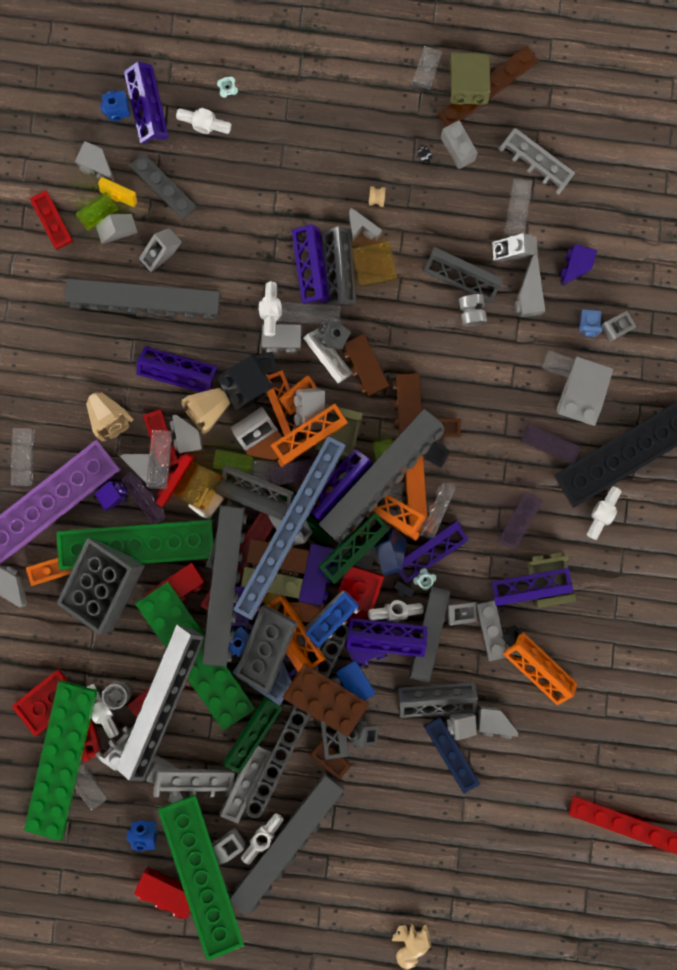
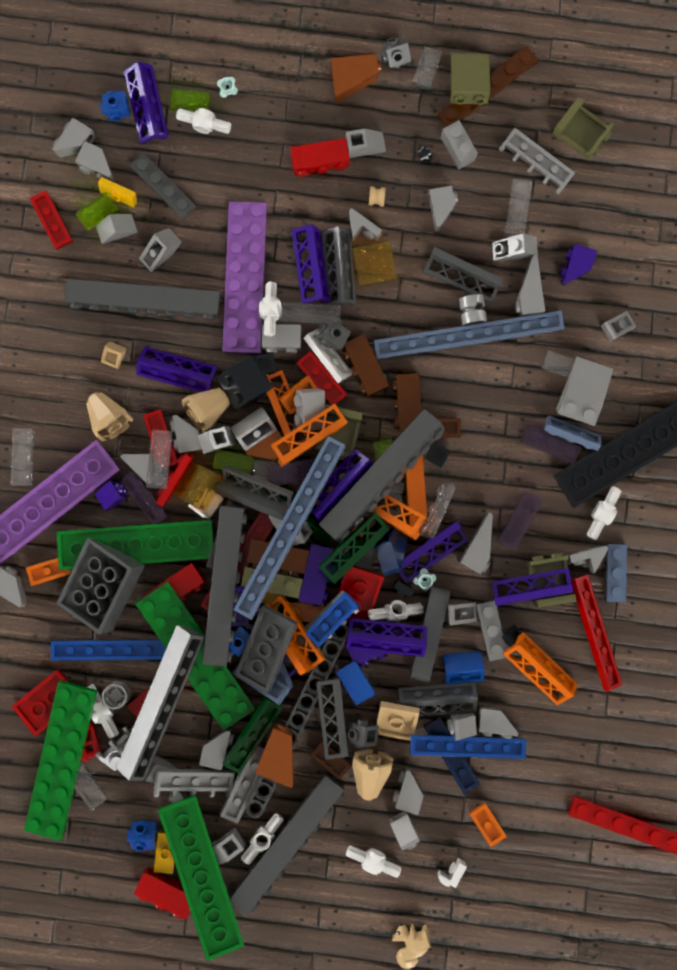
reddish brown plate [282,663,369,737] -> none
medium blue bracket [579,310,602,337] -> none
none -> blue plate [51,639,166,661]
none -> light grey slope [52,118,96,158]
none -> tan slope [101,342,126,369]
none -> yellow plate [154,831,175,874]
none -> clear neon green plate [170,89,210,112]
none -> light grey slope [198,426,237,454]
none -> light grey slope [199,728,234,770]
none -> medium lavender plate [222,201,267,354]
none -> dark orange slope [255,724,294,788]
none -> red brick [290,138,350,177]
none -> red plate [296,351,347,406]
none -> dark orange slope [331,54,381,103]
none -> light grey slope [346,129,386,158]
none -> white axle [346,845,401,878]
none -> tan cone [352,749,394,801]
none -> sand blue plate [373,310,565,360]
none -> tan plate [376,701,420,741]
none -> dark grey brick [380,37,411,68]
none -> light grey slope [389,811,420,851]
none -> light grey slope [392,766,424,815]
none -> blue plate [410,734,526,759]
none -> light grey slope [428,185,458,232]
none -> white bracket [437,858,467,888]
none -> blue panel [443,651,485,685]
none -> light grey slope [458,512,493,574]
none -> orange plate [469,802,507,847]
none -> sand blue plate [544,415,601,451]
none -> olive panel [552,97,615,160]
none -> light grey slope [567,545,608,573]
none -> red plate [571,574,623,691]
none -> sand blue plate [605,544,627,602]

